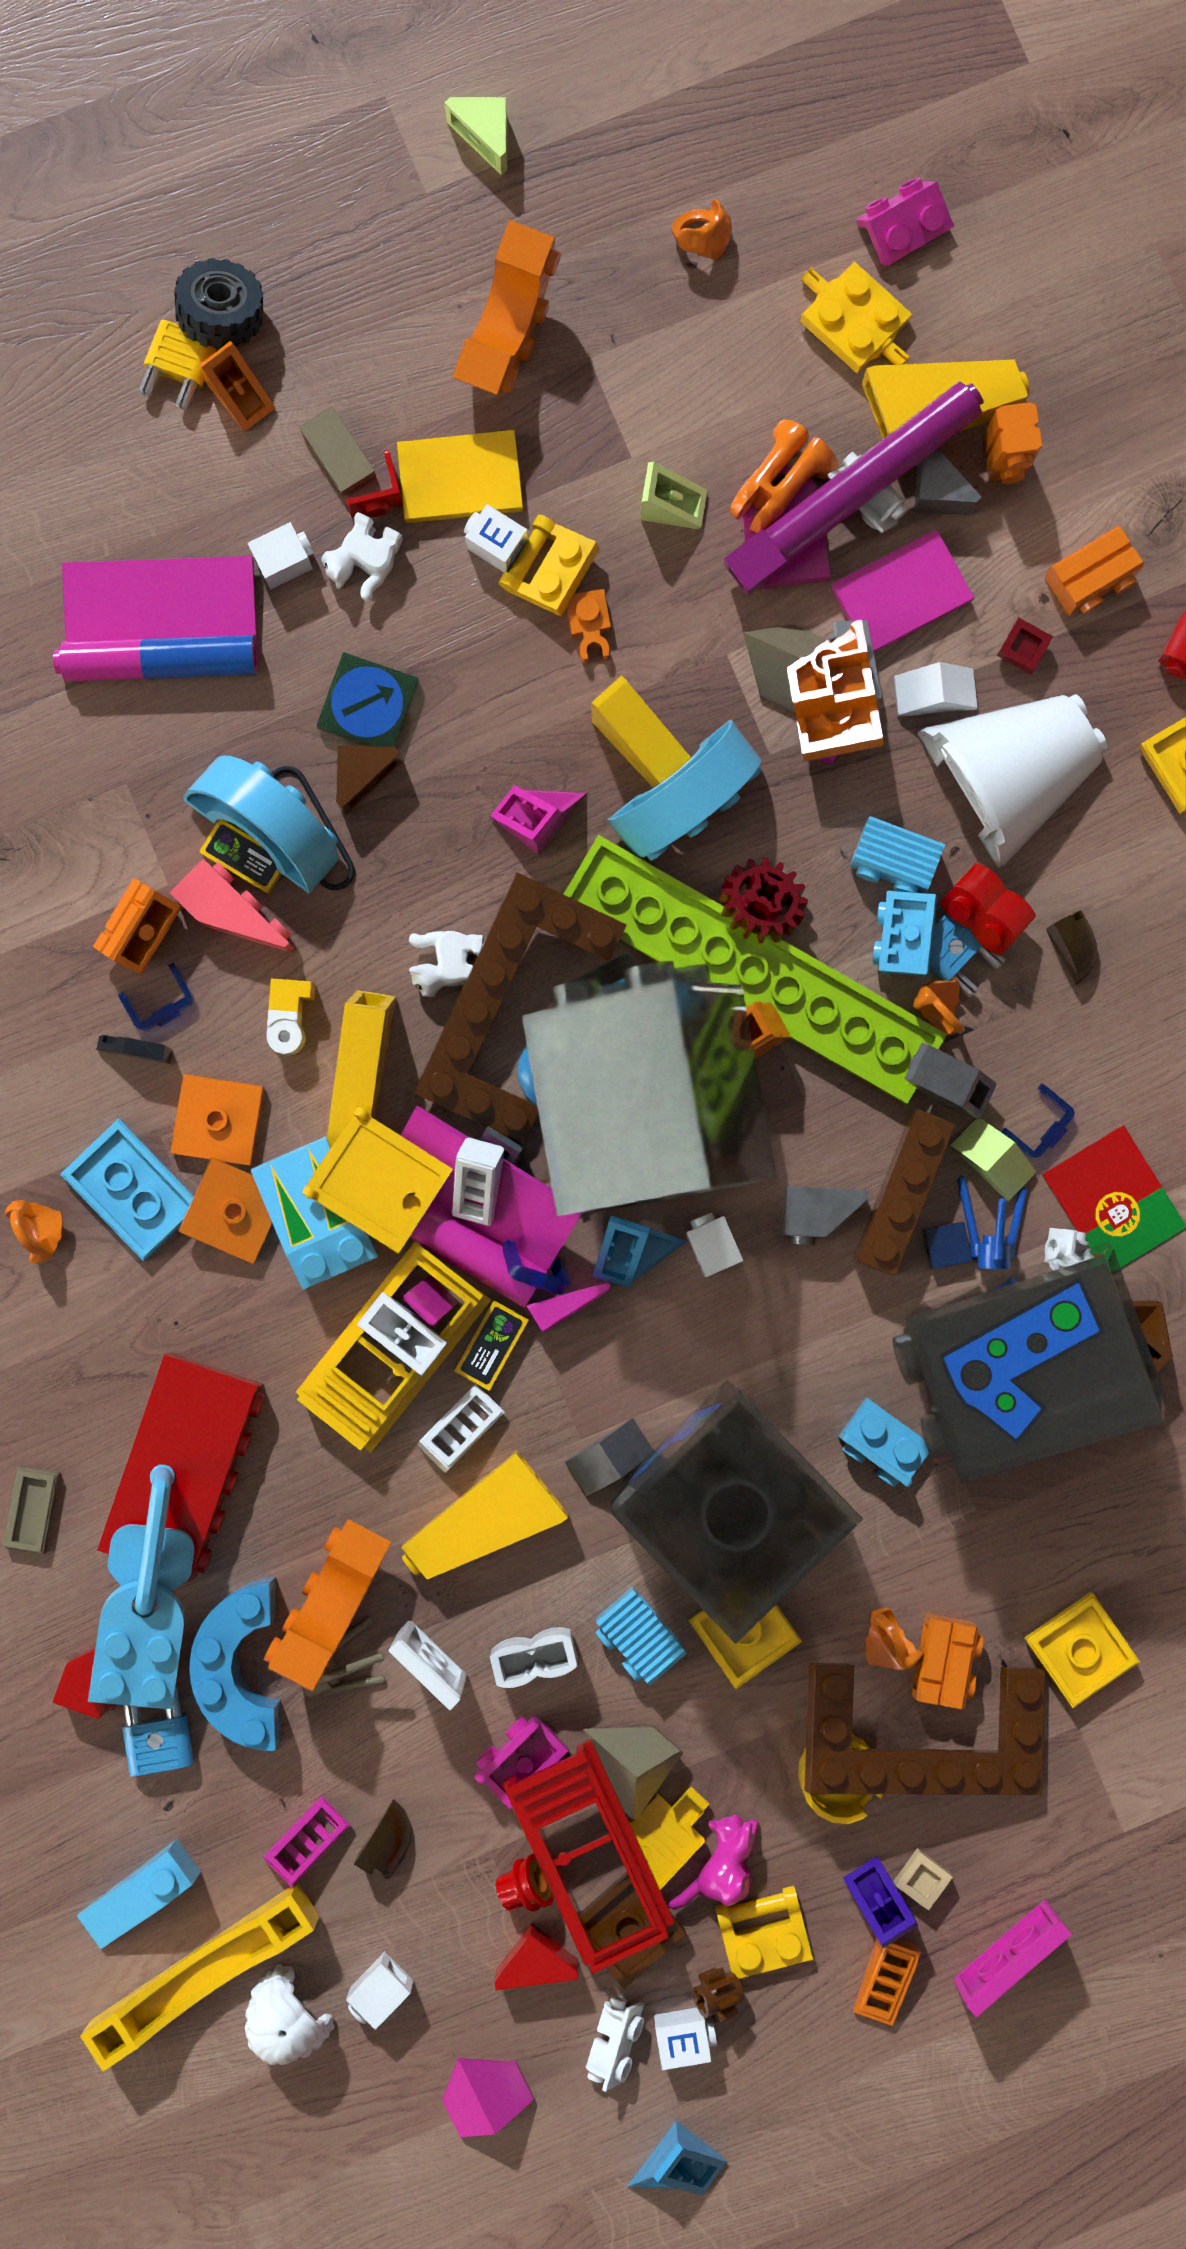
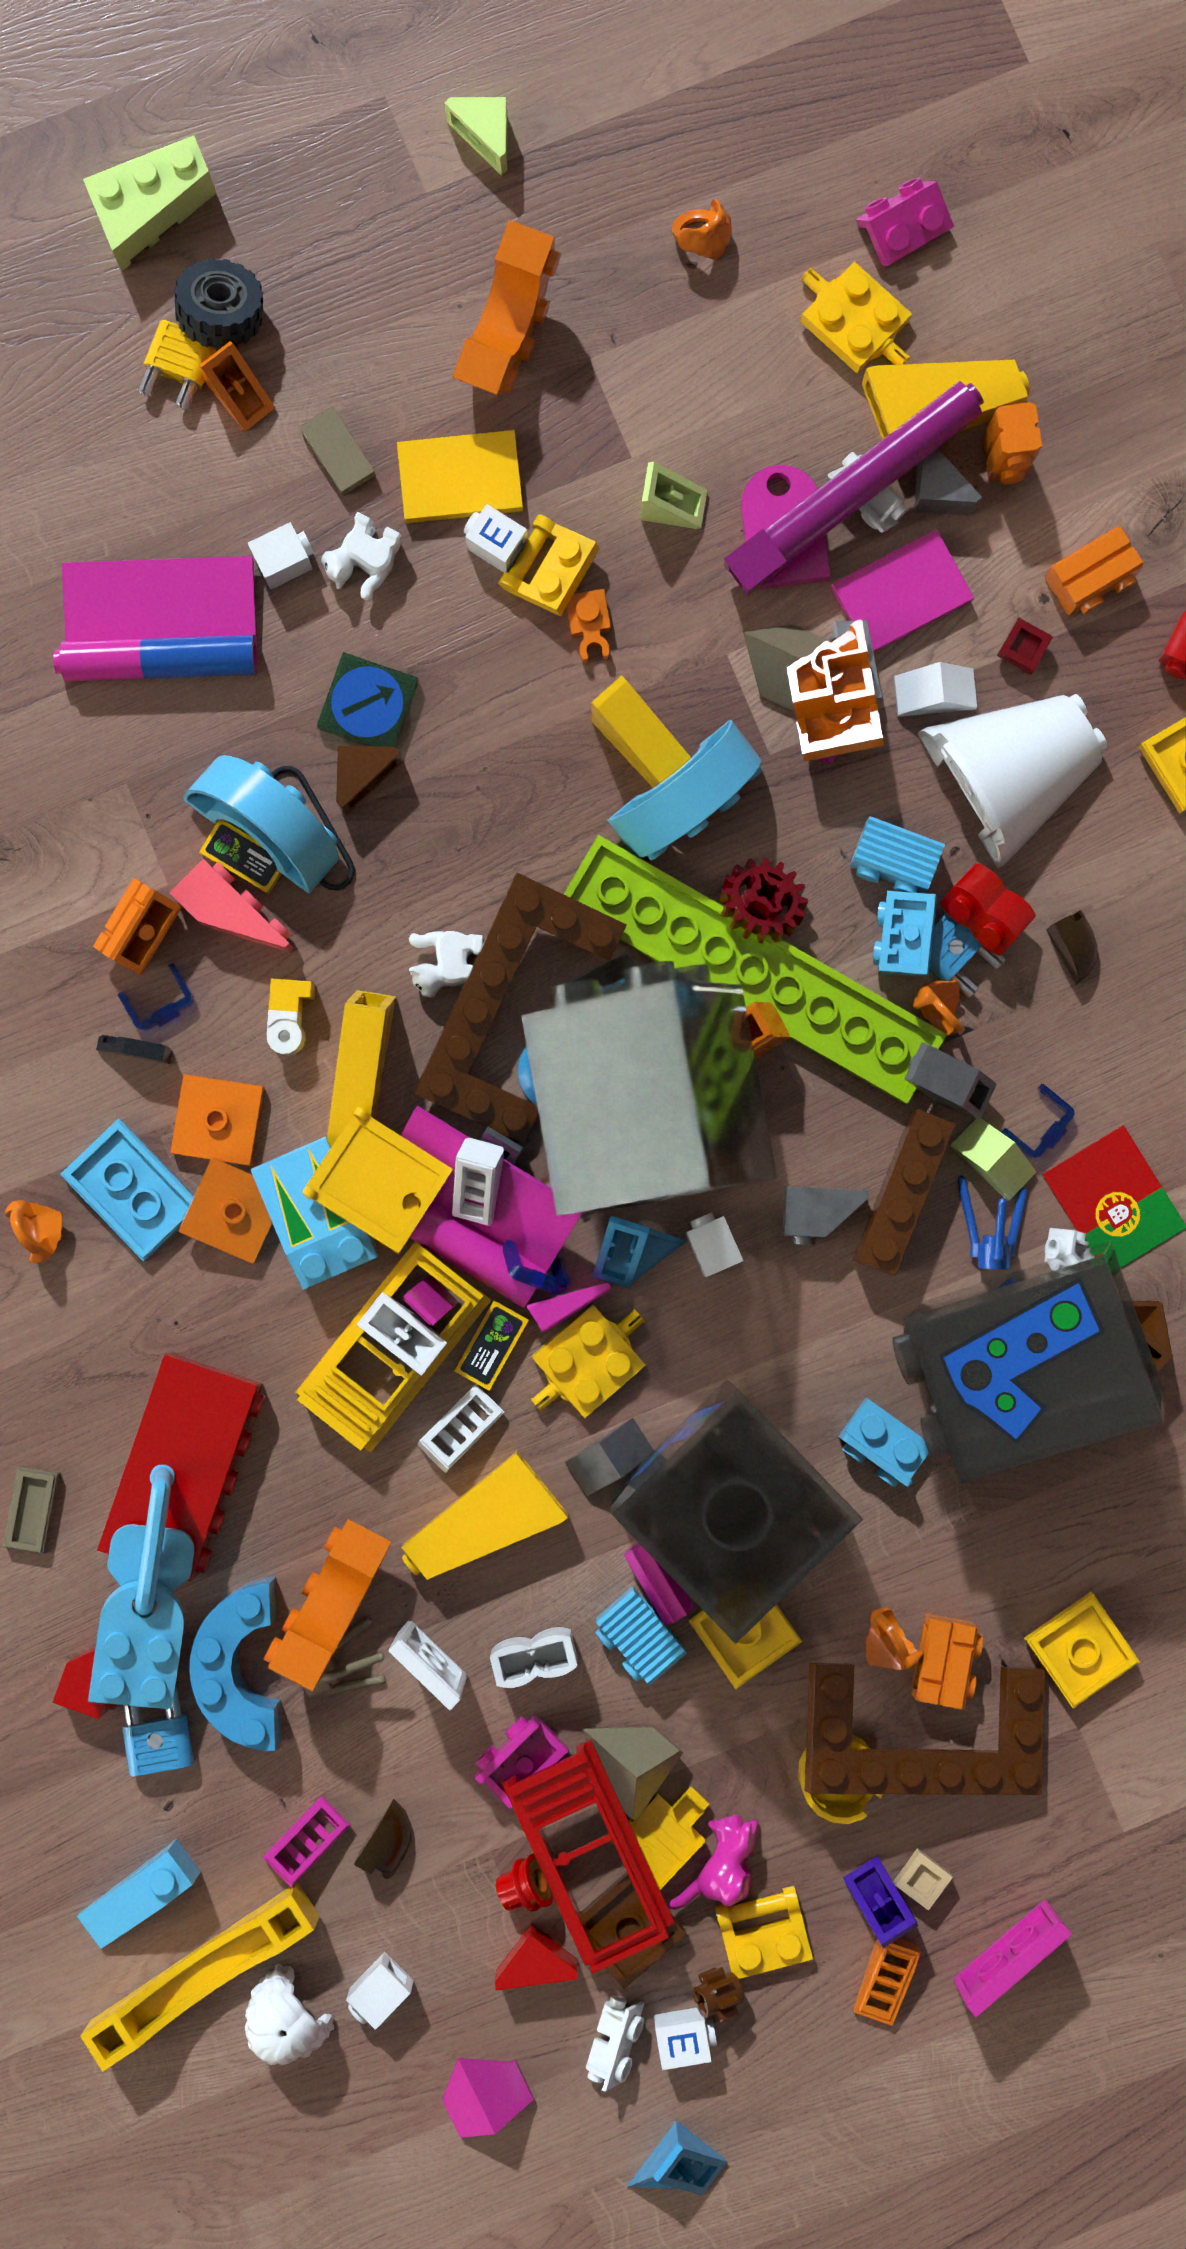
red bracket [346,450,403,517] -> none
dark pink slope [490,785,587,855] -> none
orange piece [729,420,839,533] -> none
dark blue tile [923,1222,972,1269] -> none
none -> yellowish green wedge [83,135,216,271]
none -> yellow plate [531,1303,646,1418]
none -> dark pink axle [624,1536,695,1626]

